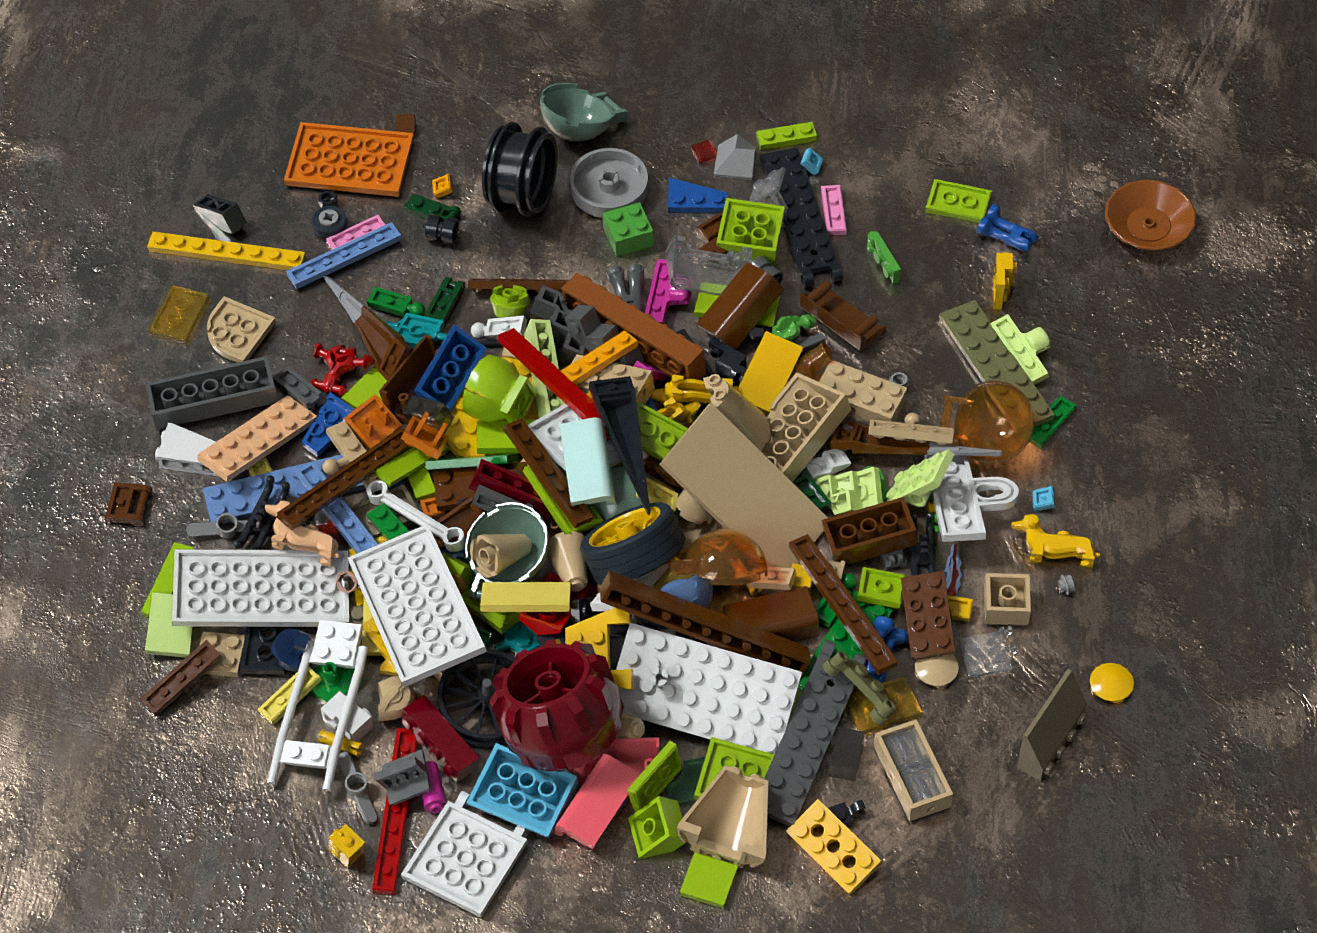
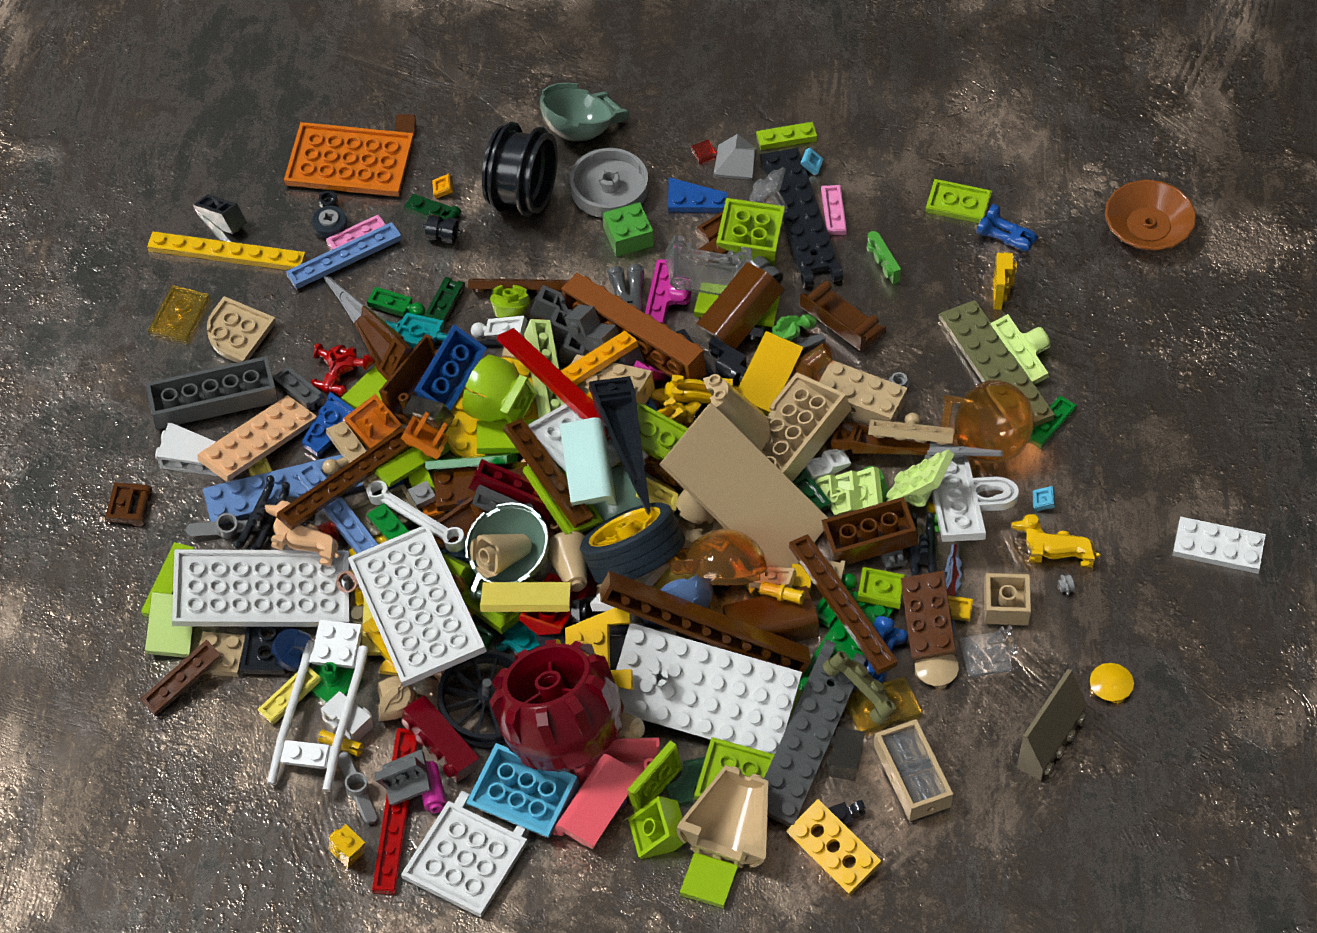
none -> light grey plate [408,481,436,509]
none -> yellow pin [759,580,805,605]
none -> white plate [1172,516,1266,574]

